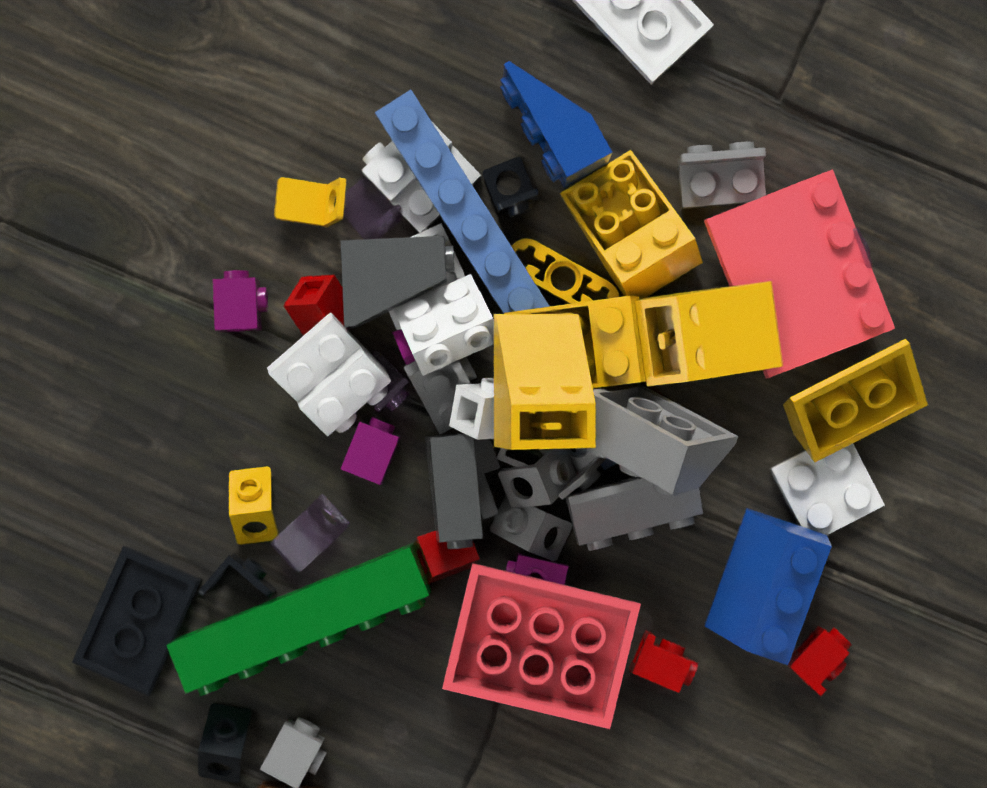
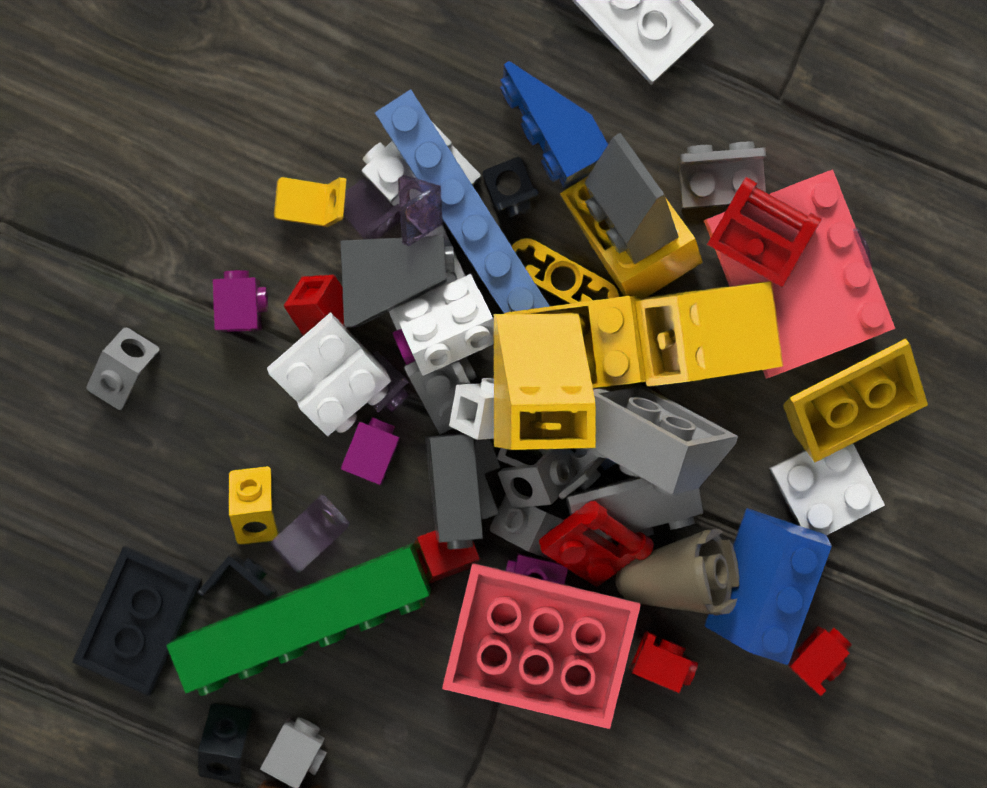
none -> light grey bracket [86,327,159,410]
none -> clear purple bracket [398,175,443,246]
none -> red plate [539,501,654,587]
none -> dark grey slope [585,133,679,264]
none -> dark tan cone [616,529,740,616]
none -> red plate [707,177,822,287]

